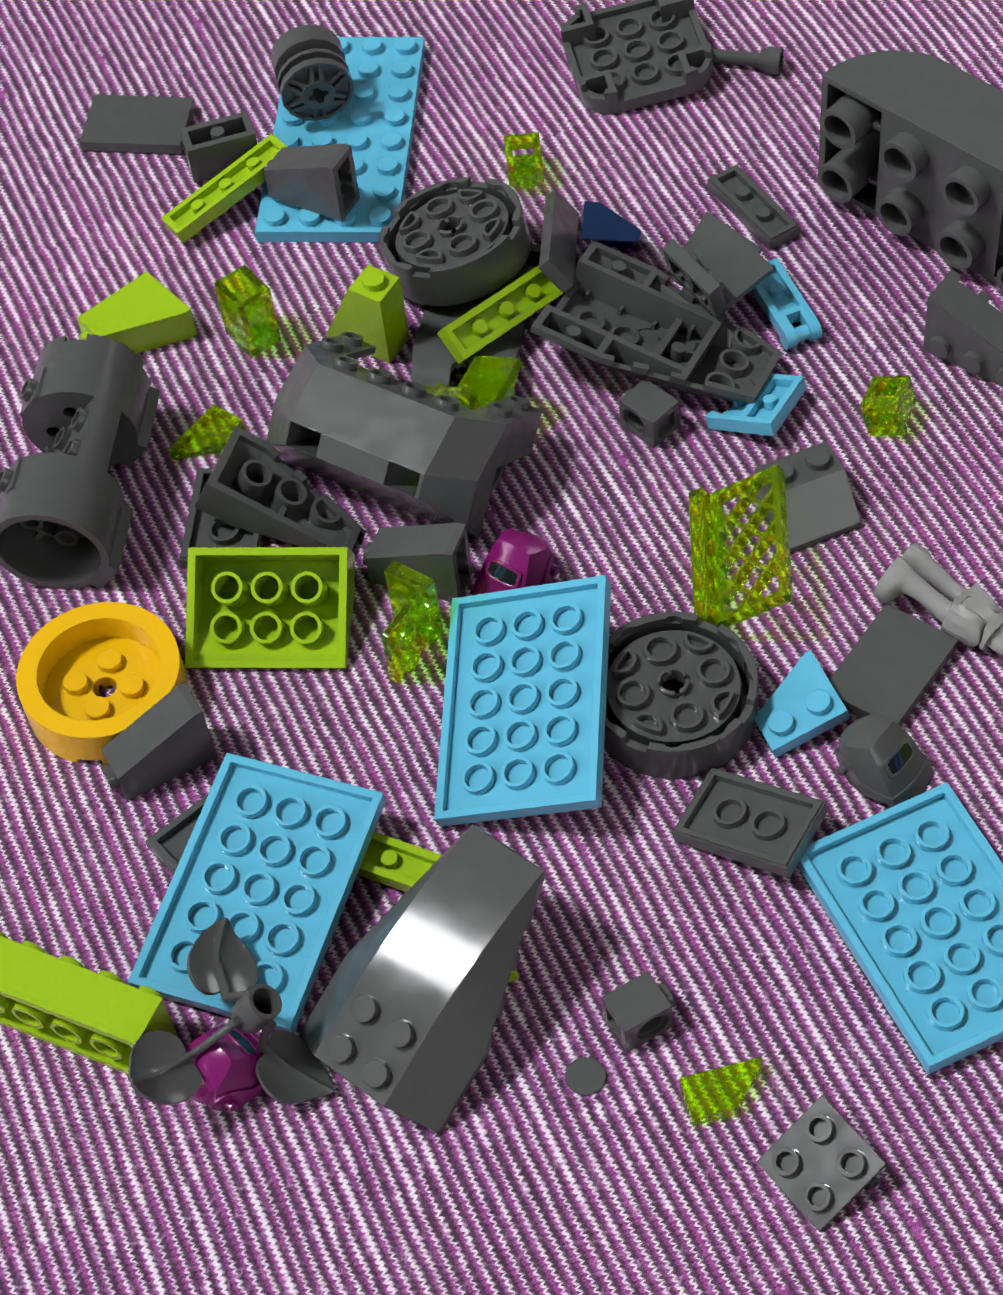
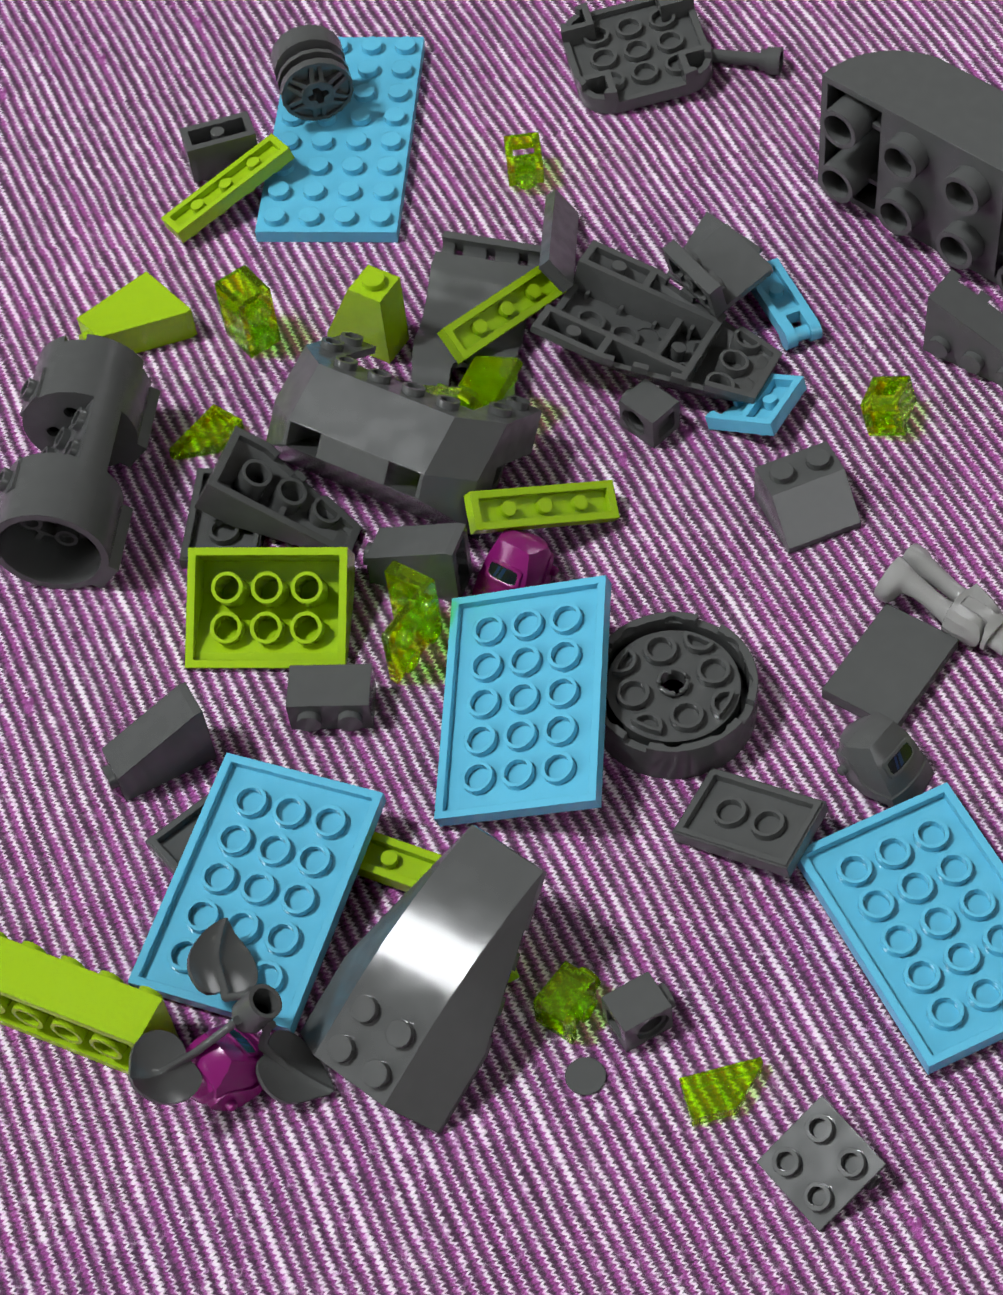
yellow brick [16,602,188,765] -> none
dark grey tile [80,94,196,154] -> none
dark grey slope [264,144,360,222] -> none
dark grey brick [379,177,532,306] -> none
dark blue tile [581,201,648,249] -> none
clear neon green fence [689,464,793,629] -> none
dark grey tile [707,164,800,251] -> none
medium azure wing [754,650,850,758] -> none
none -> dark grey brick [286,664,376,732]
none -> lime plate [463,480,620,535]
none -> clear neon green brick [533,961,601,1044]

